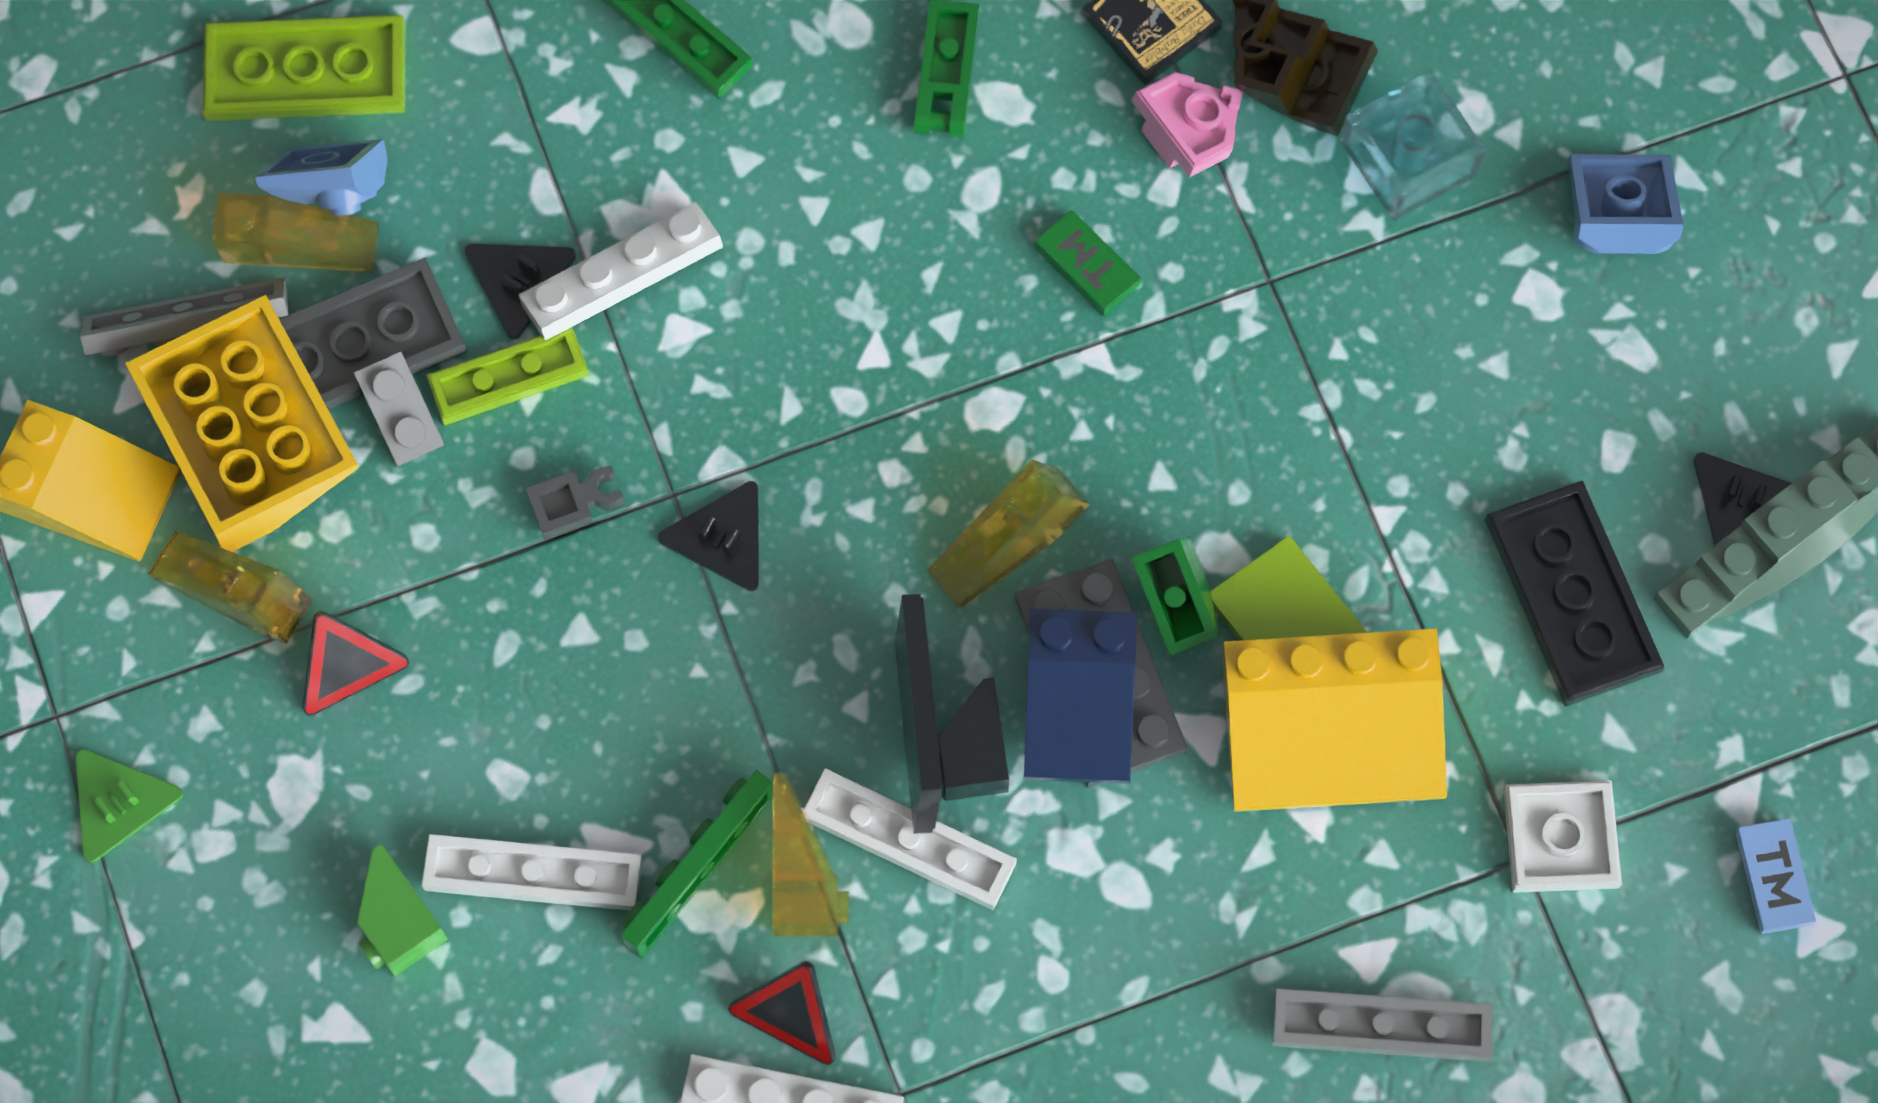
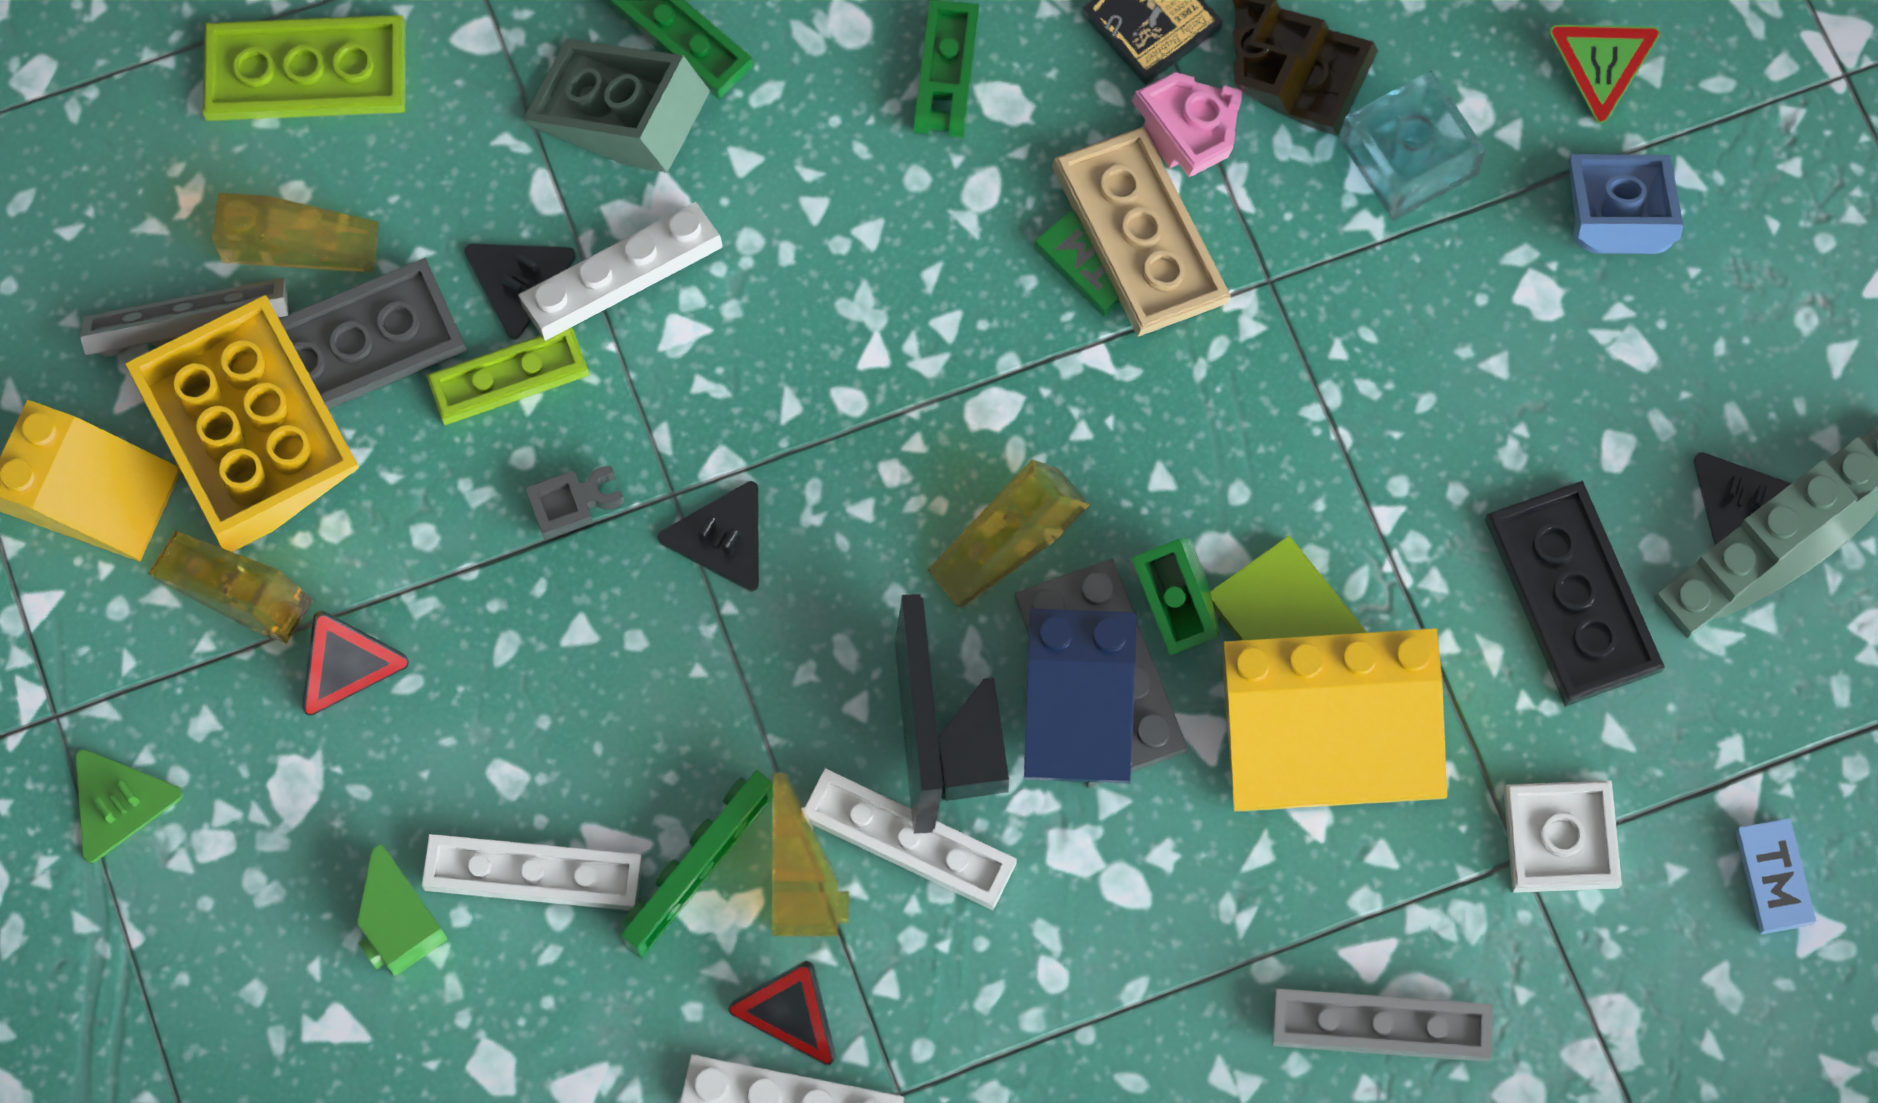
medium blue slope [255,139,388,216] -> none
light grey plate [354,352,444,467] -> none
none -> sand green slope [523,39,710,173]
none -> tan tile [1052,127,1231,337]
none -> piece [1549,24,1660,123]

